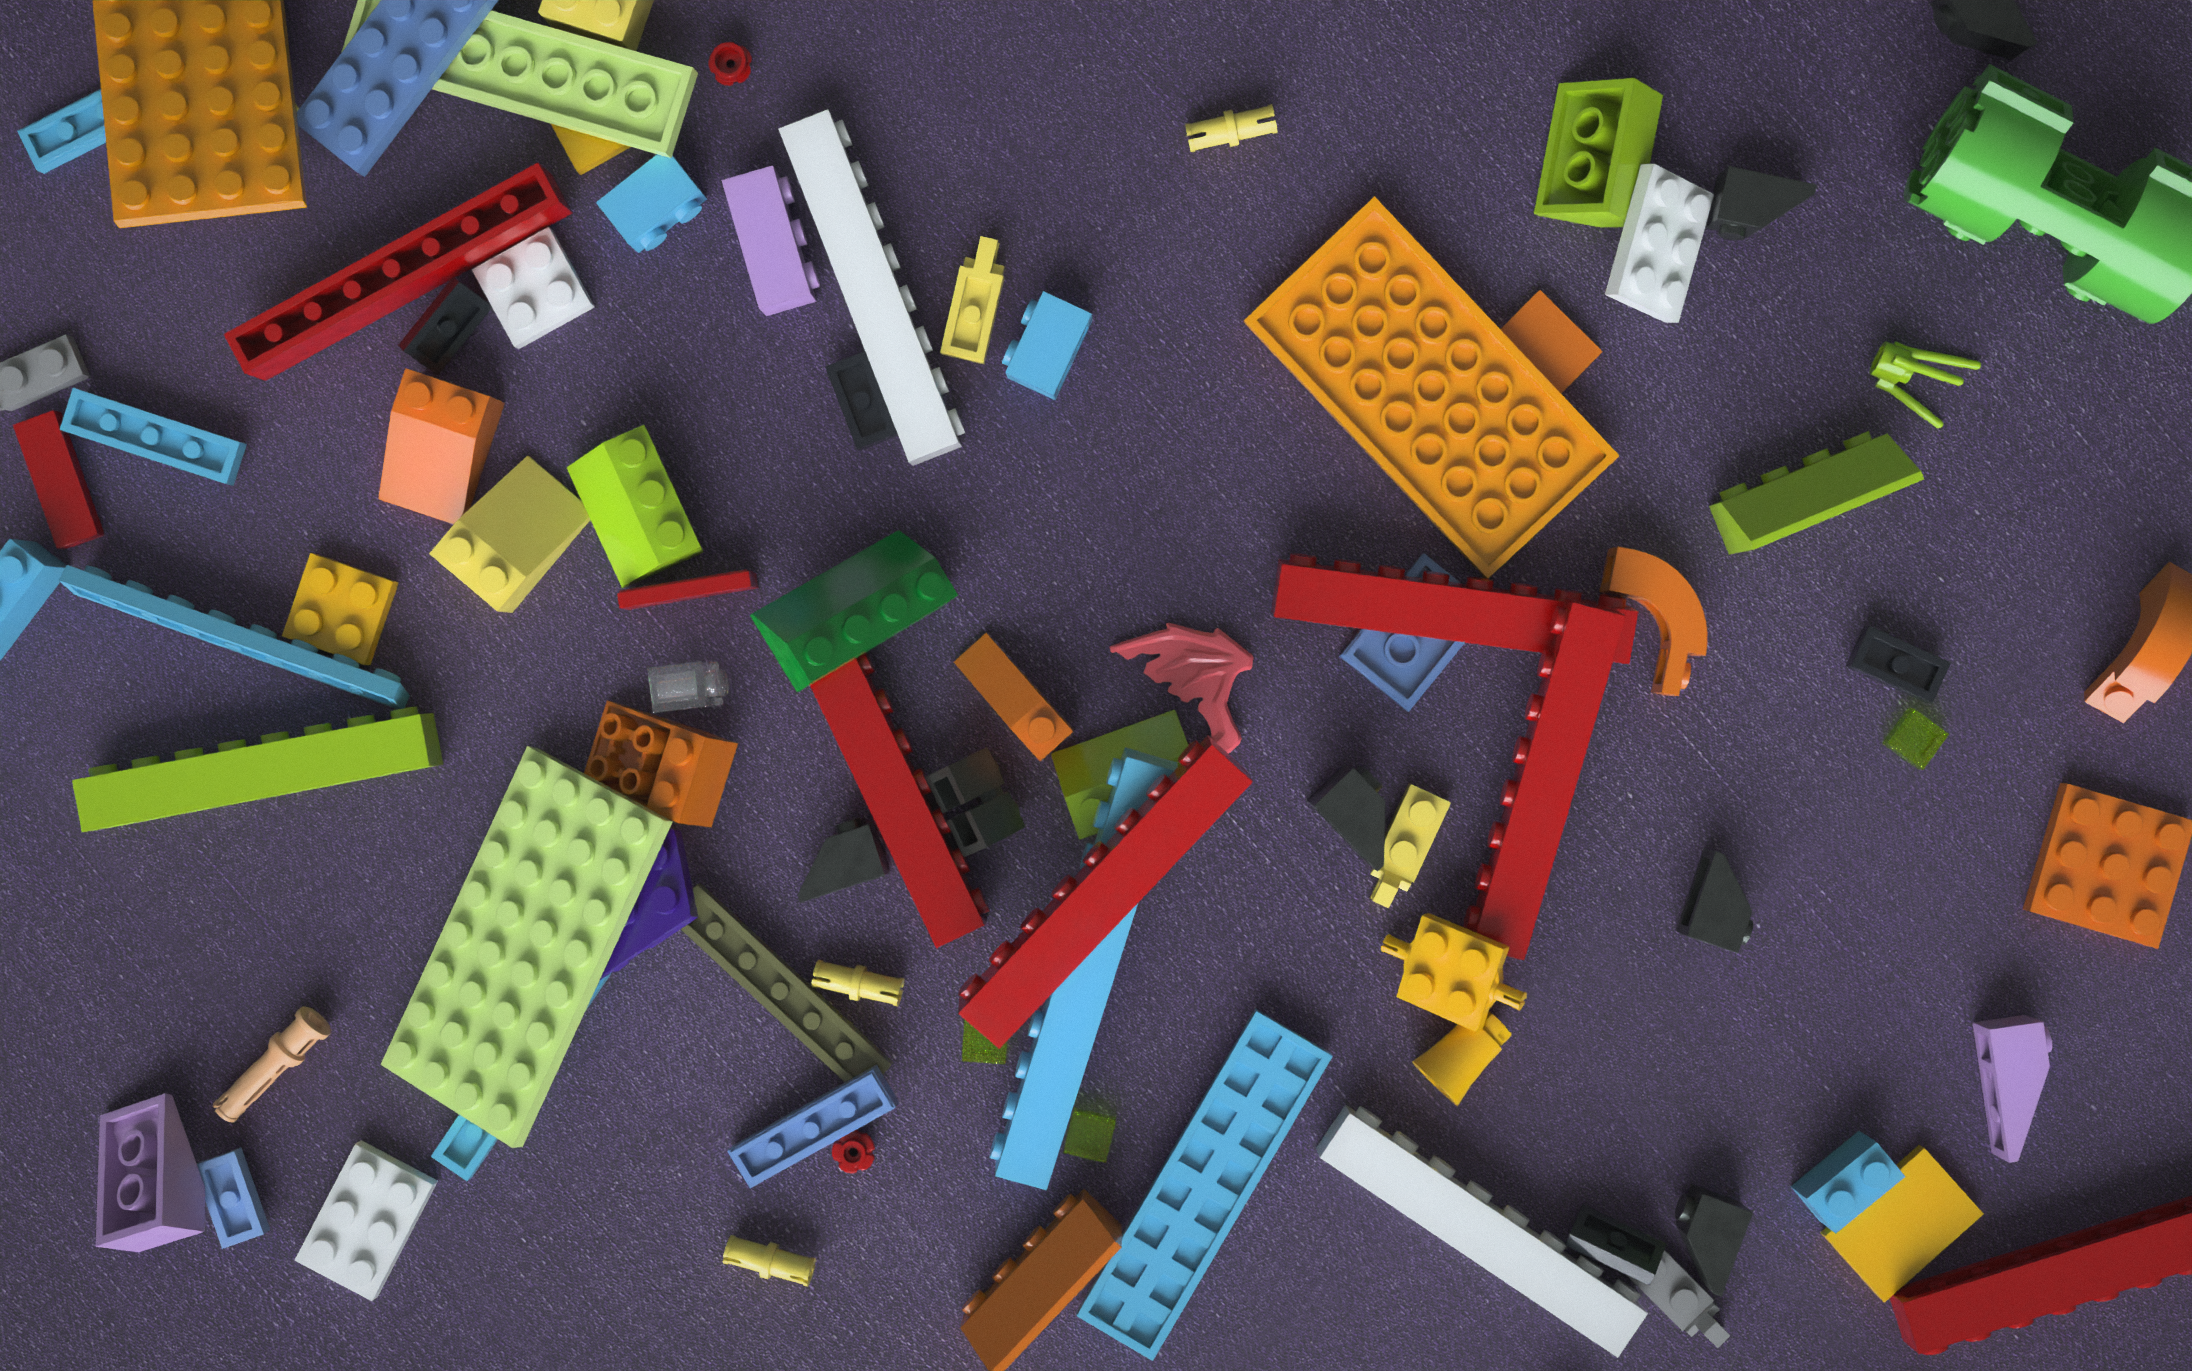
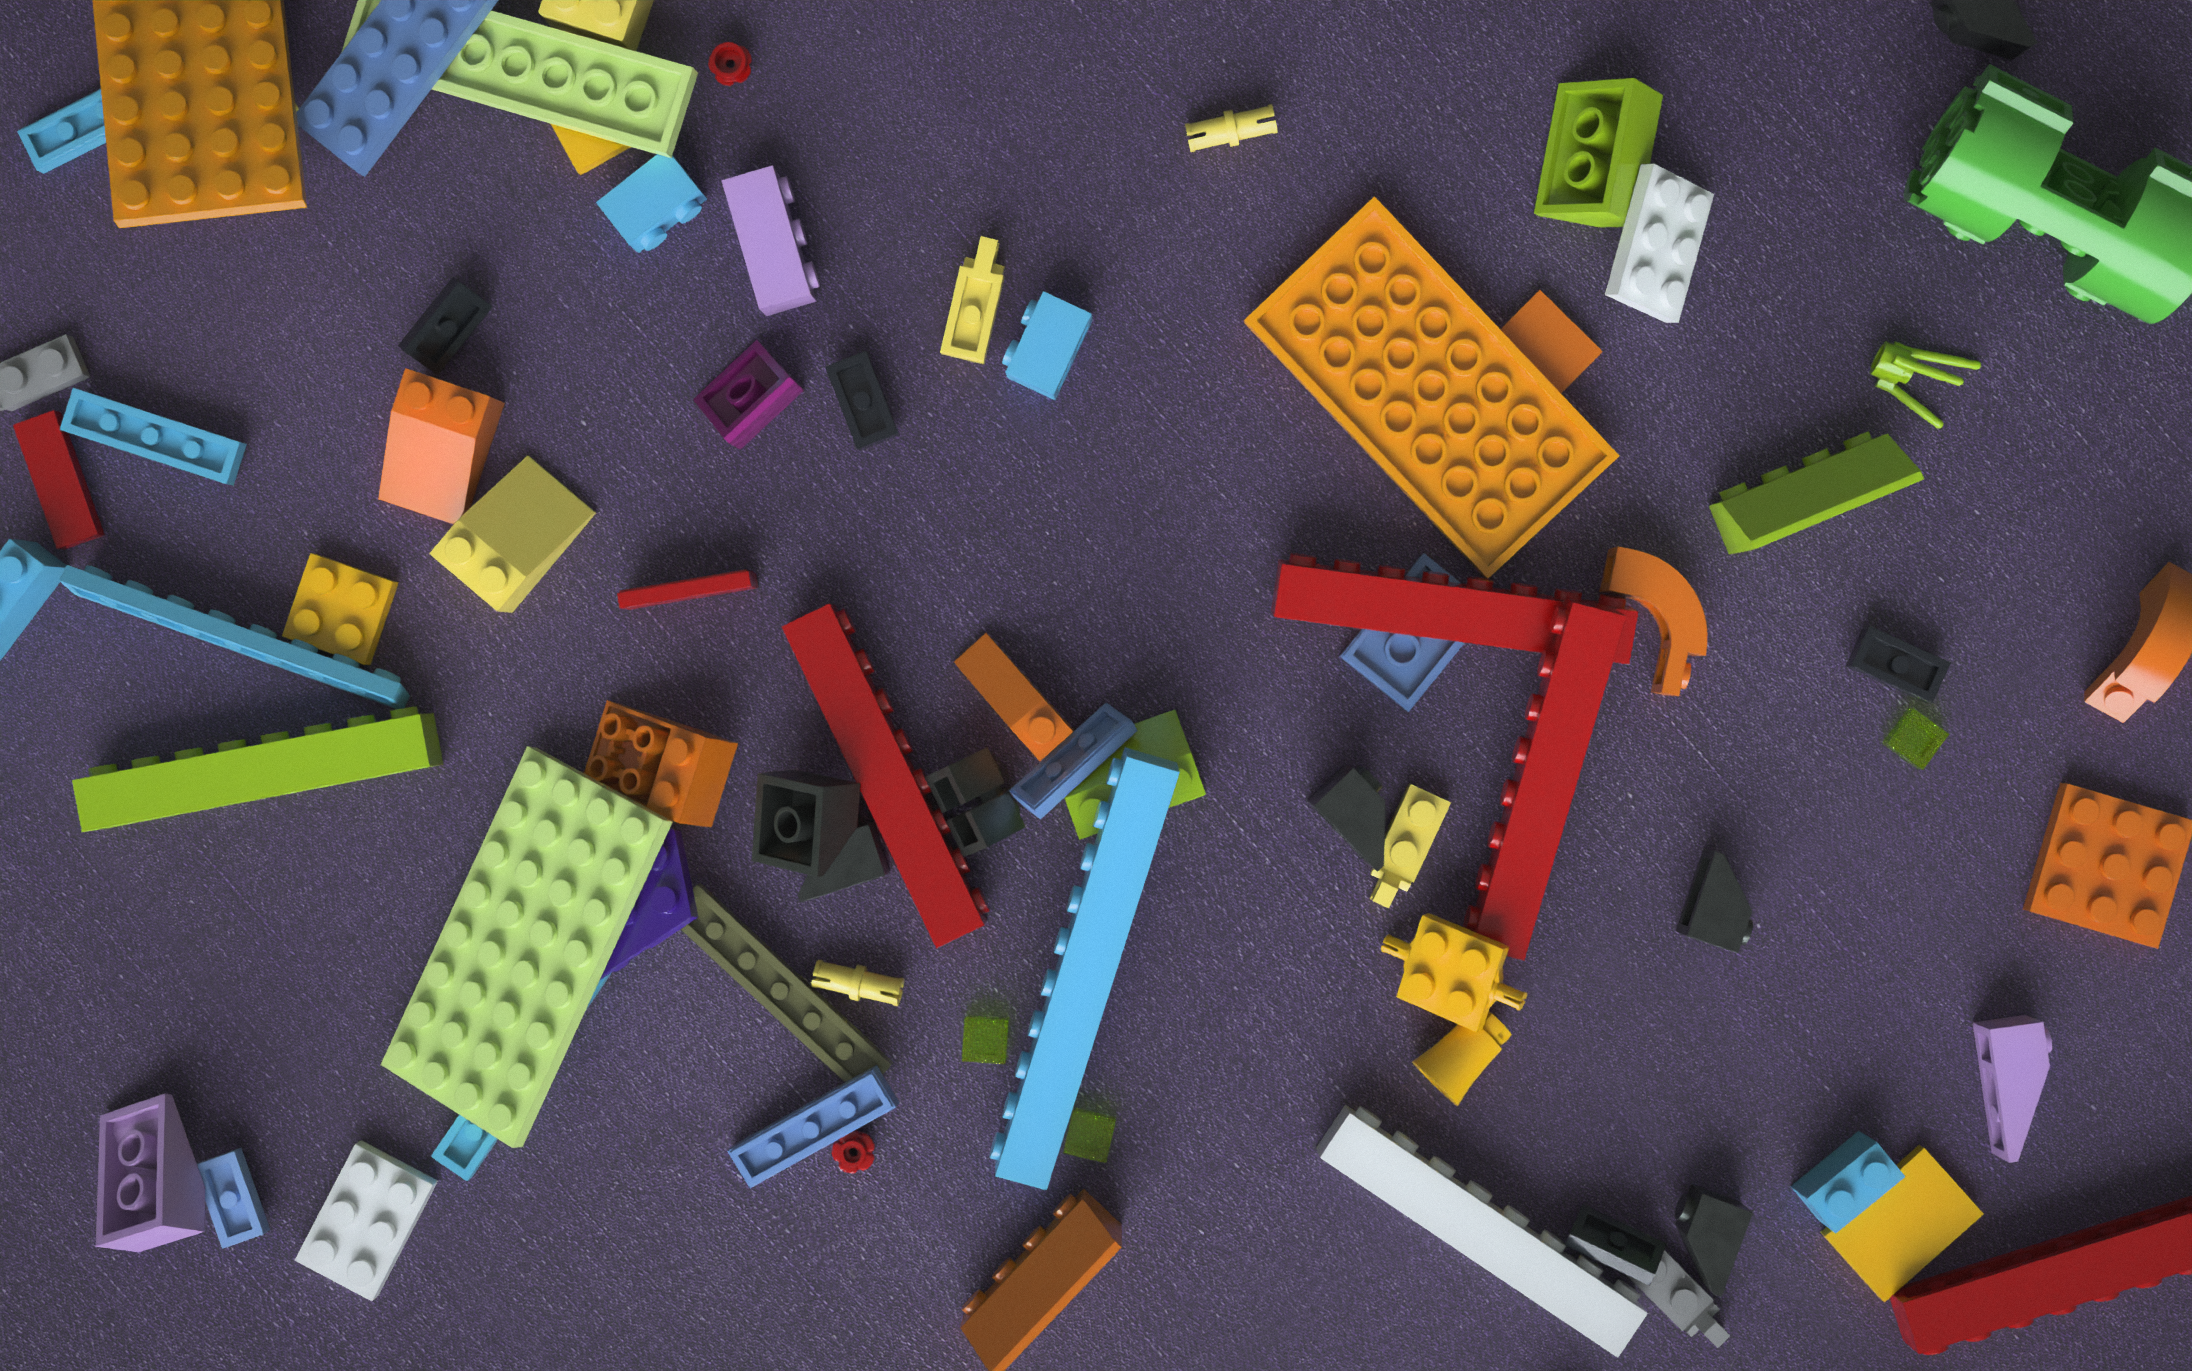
light nougat pin [213,1006,331,1123] -> none
red brick [224,163,573,381] -> none
white plate [472,227,595,349] -> none
lime slope [567,425,704,588] -> none
clear brick [647,661,728,713] -> none
light yellow pin [723,1235,816,1287] -> none
green slope [750,530,958,693] -> none
white brick [779,109,965,466] -> none
red brick [958,735,1253,1049] -> none
medium azure plate [1076,1008,1333,1361] -> none
coral animal [1110,623,1254,754] -> none
pearl dark grey slope [1706,166,1817,240] -> none
none -> magenta slope [693,340,804,450]
none -> pearl dark grey slope [752,769,860,877]
none -> medium blue tile [1009,703,1138,820]

